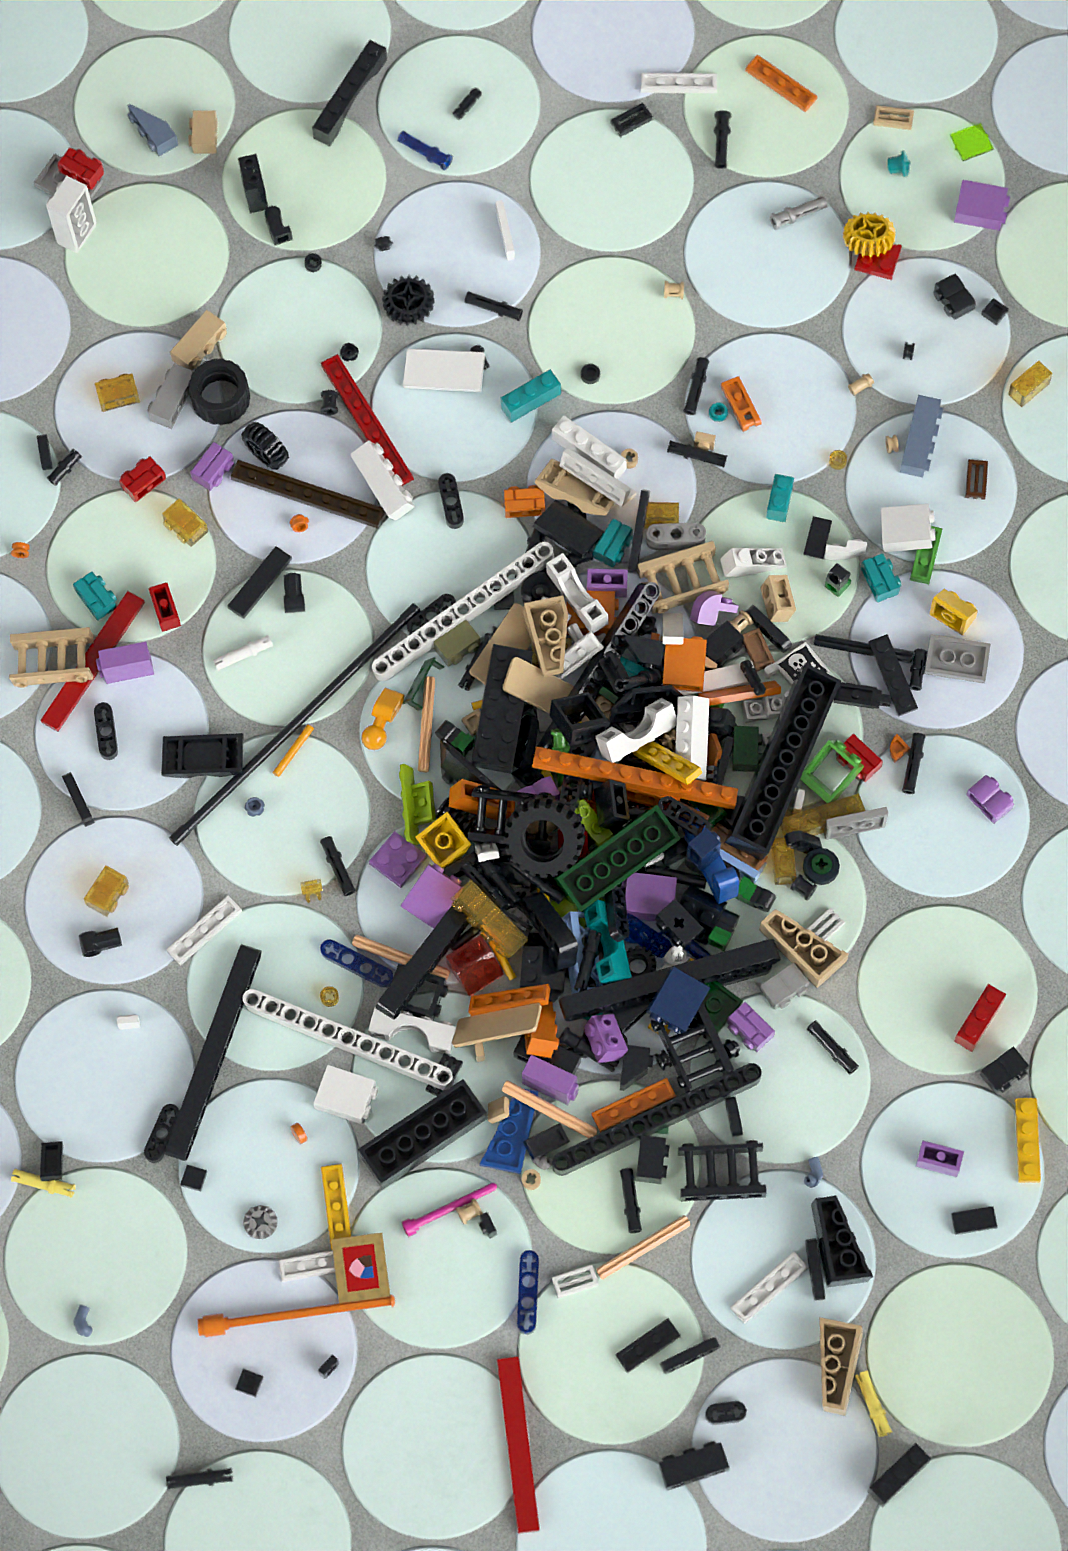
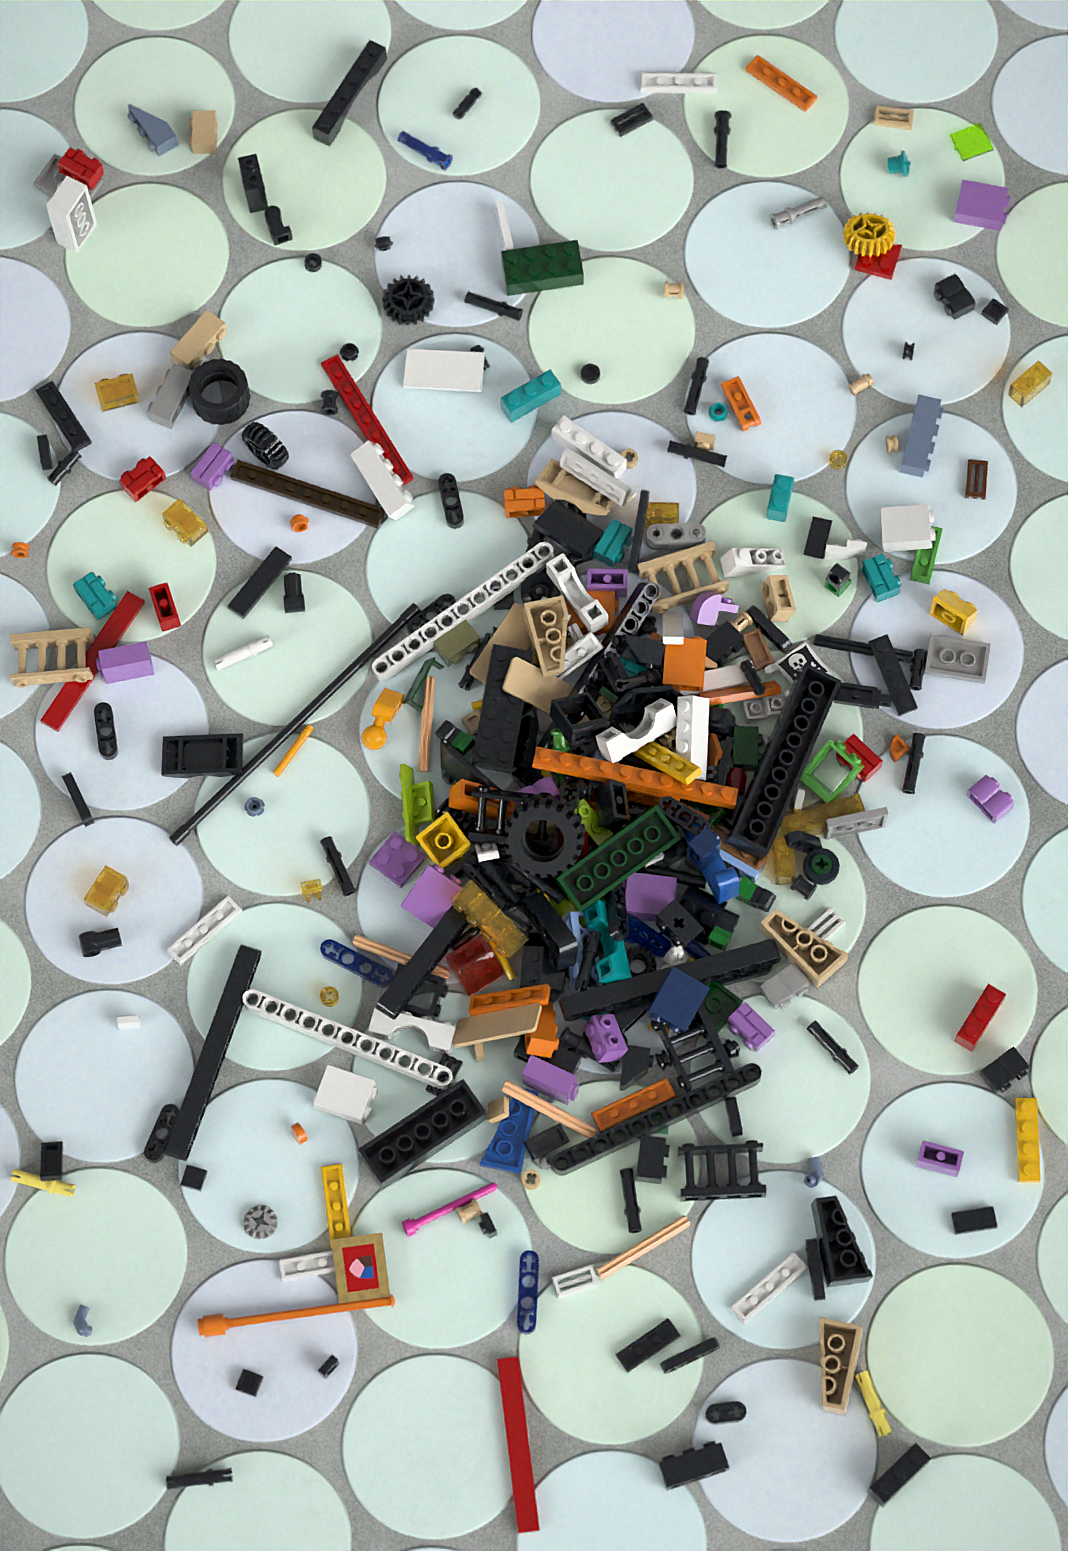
none -> black tile [36,381,92,452]
none -> dark green brick [501,240,584,296]
none -> dark red brick [725,768,747,796]

